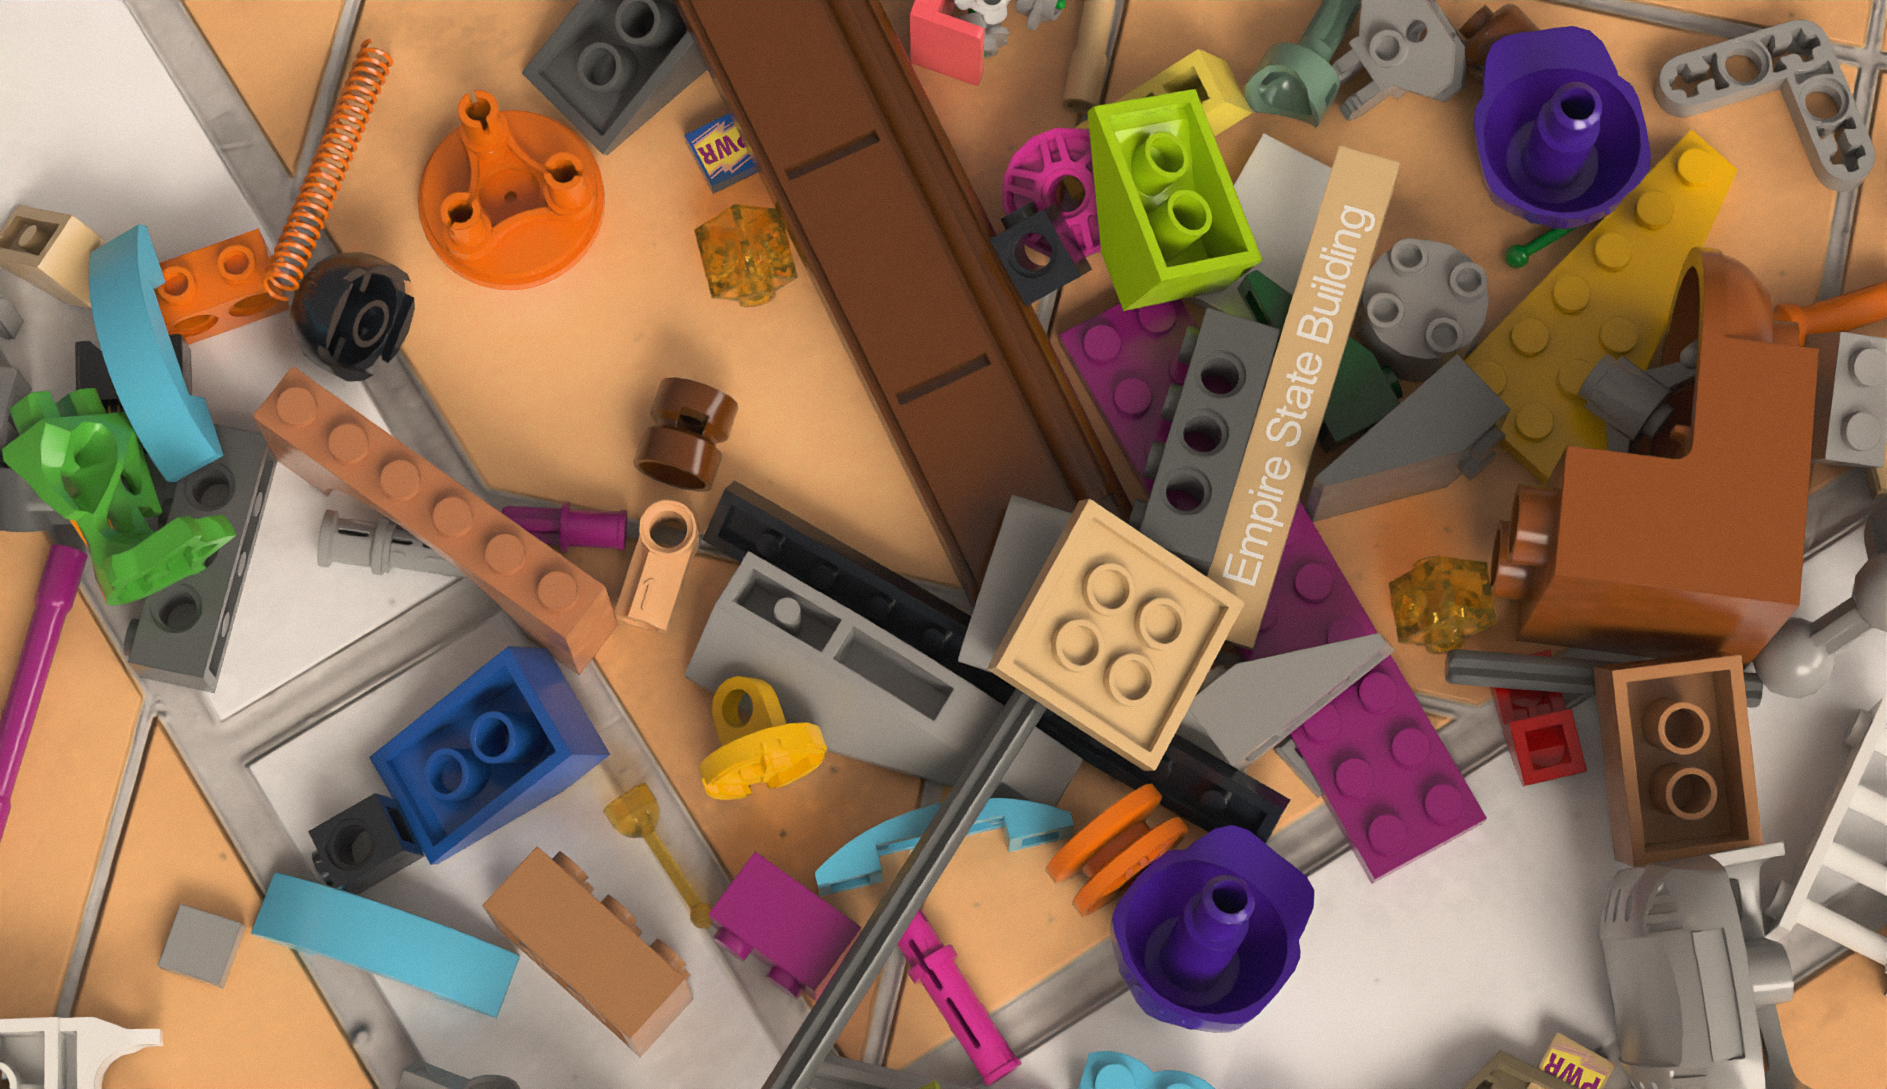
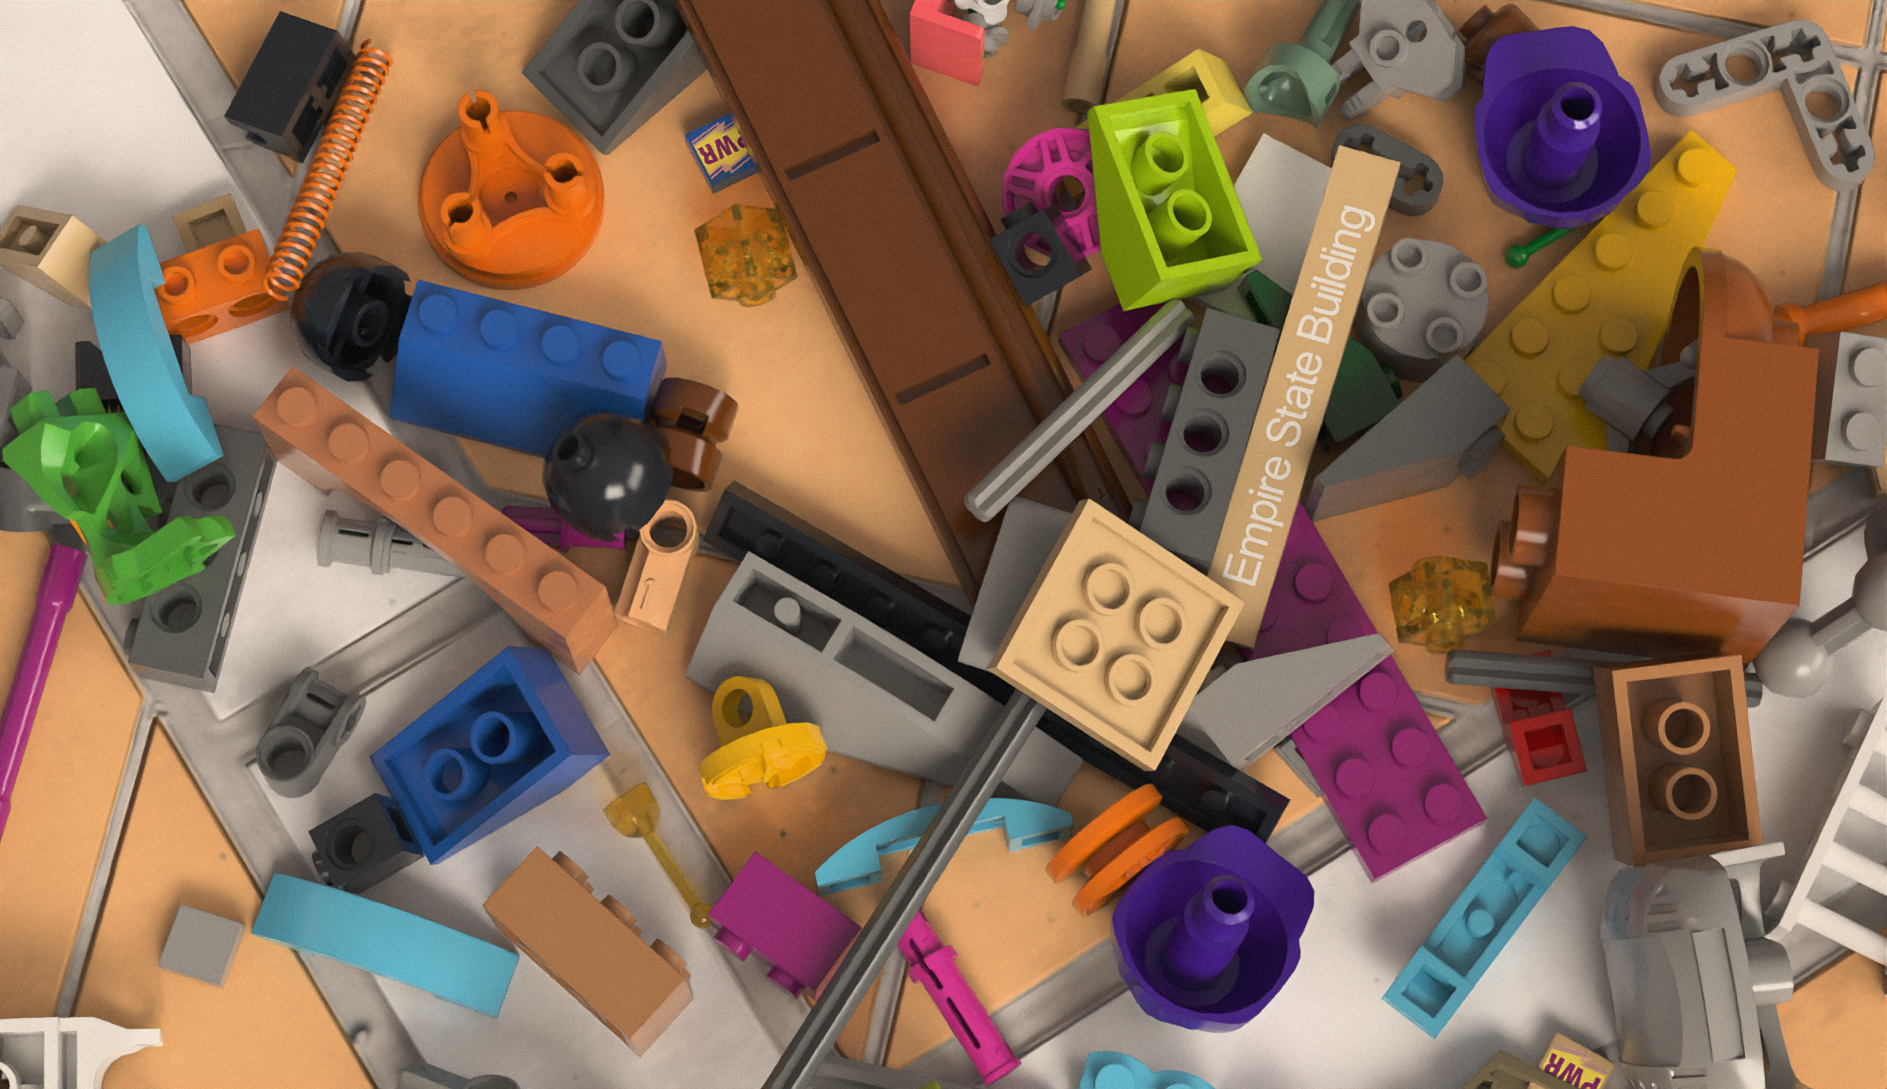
none -> tan tile [172,193,247,253]
none -> black hinge [224,11,357,164]
none -> dark grey piece [256,667,366,798]
none -> blue slope [389,279,667,458]
none -> black cylinder [542,409,673,542]
none -> light grey axle [964,299,1195,522]
none -> dark grey beam [1331,124,1444,216]
none -> medium azure slope [1381,797,1588,1040]

